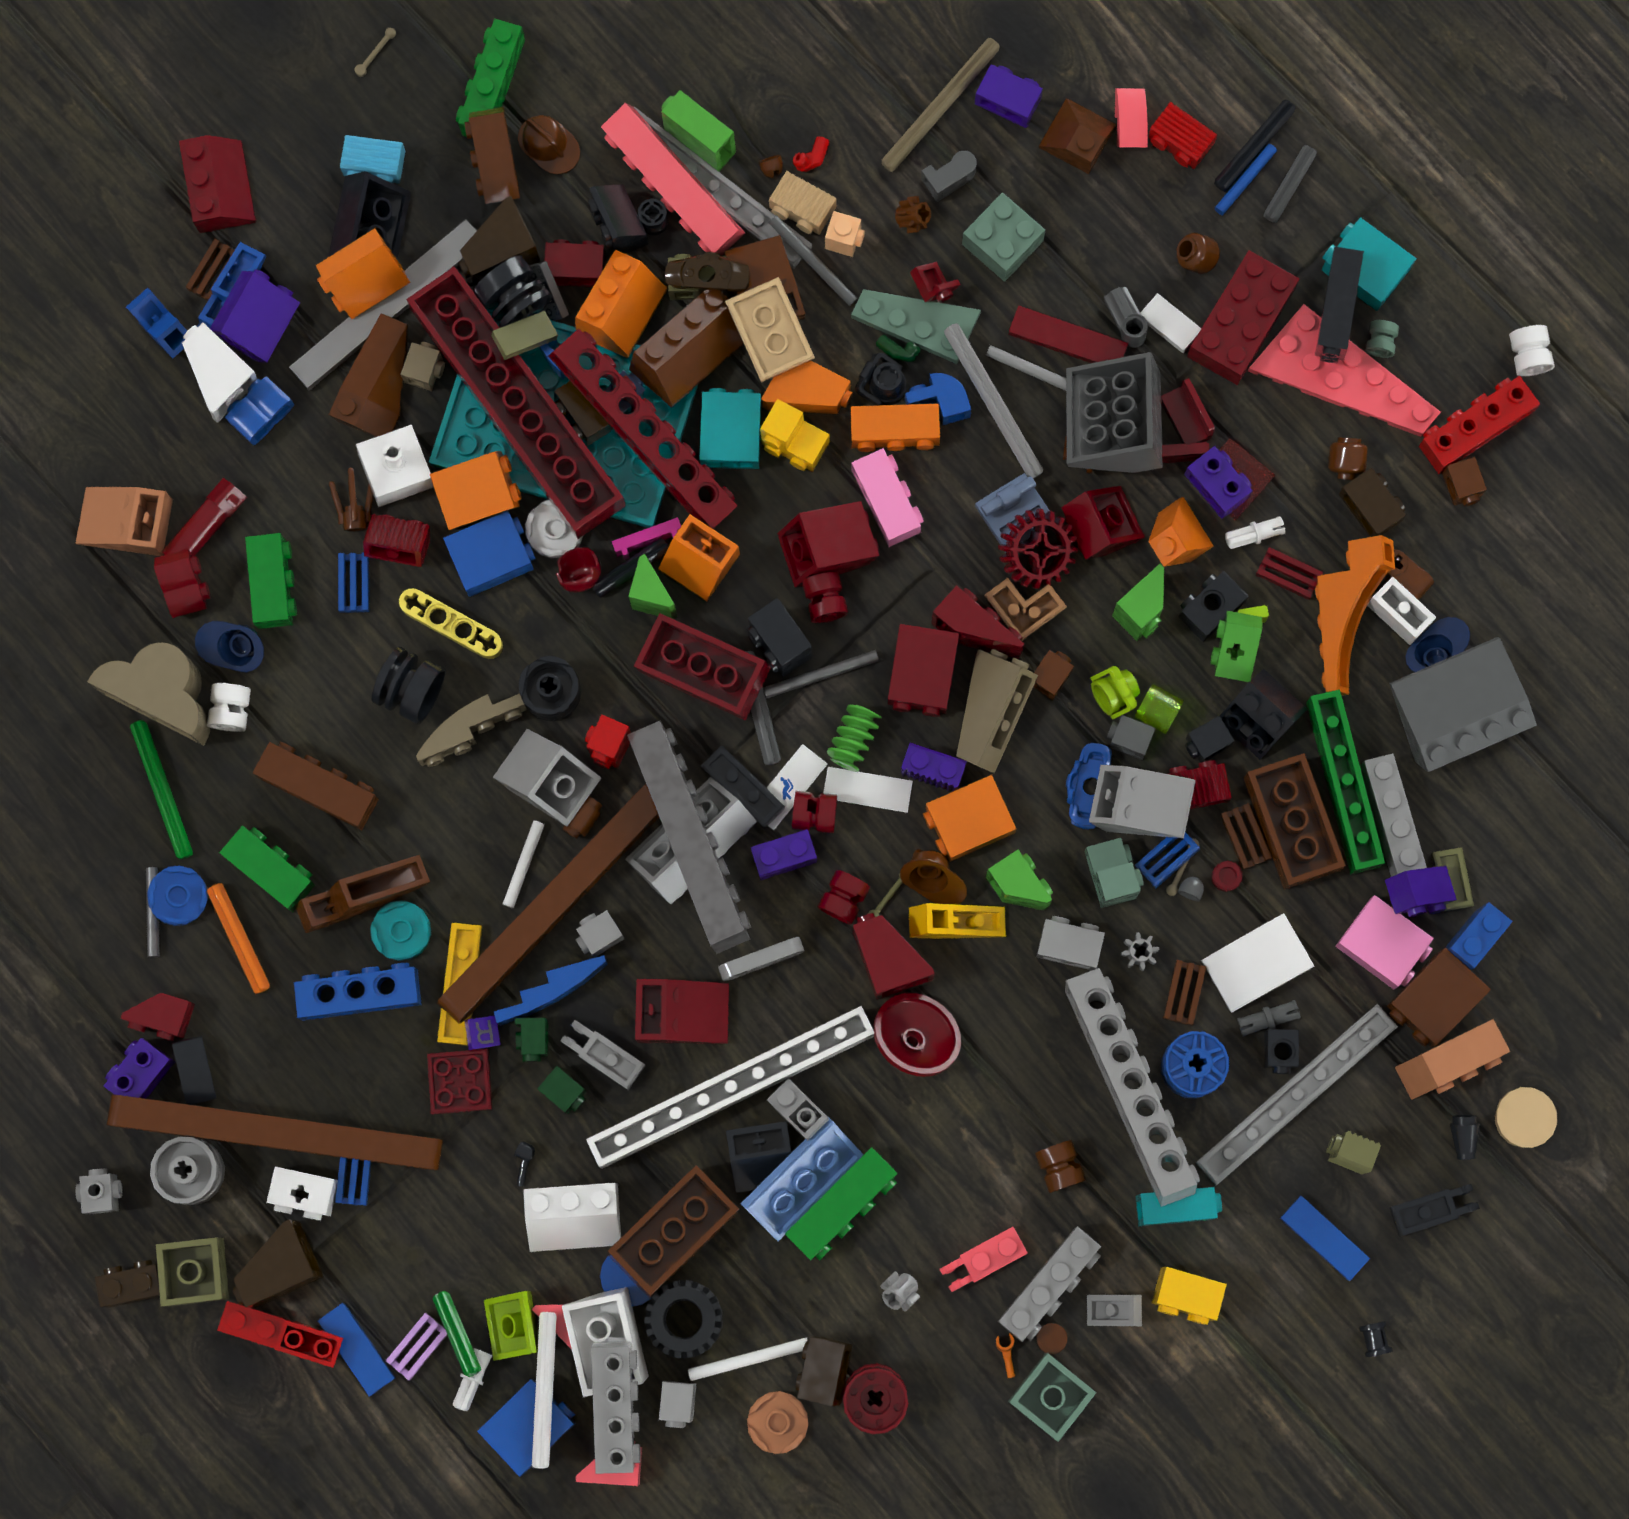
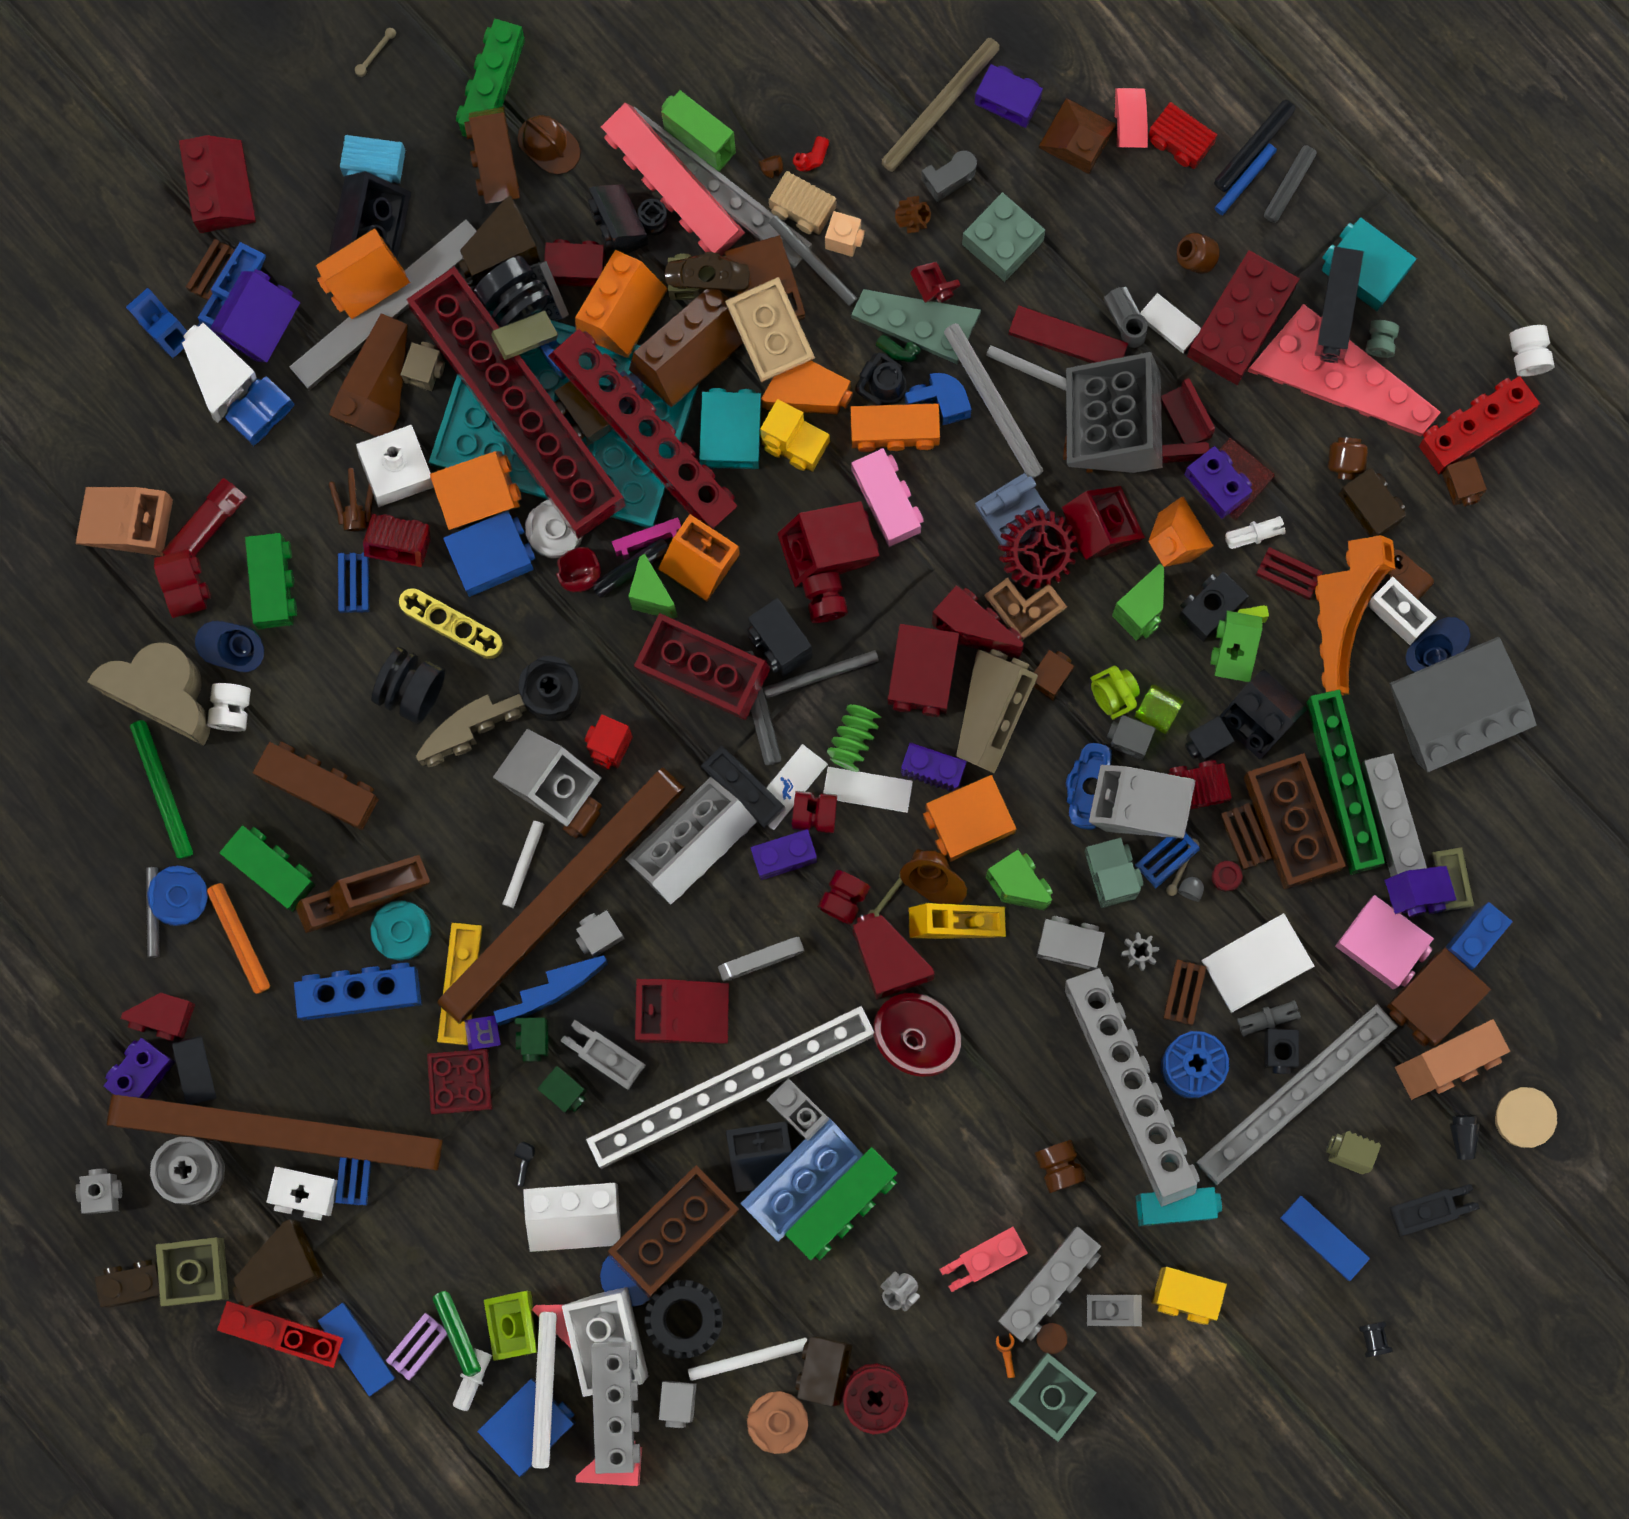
flat silver brick [627,721,751,954] -> none

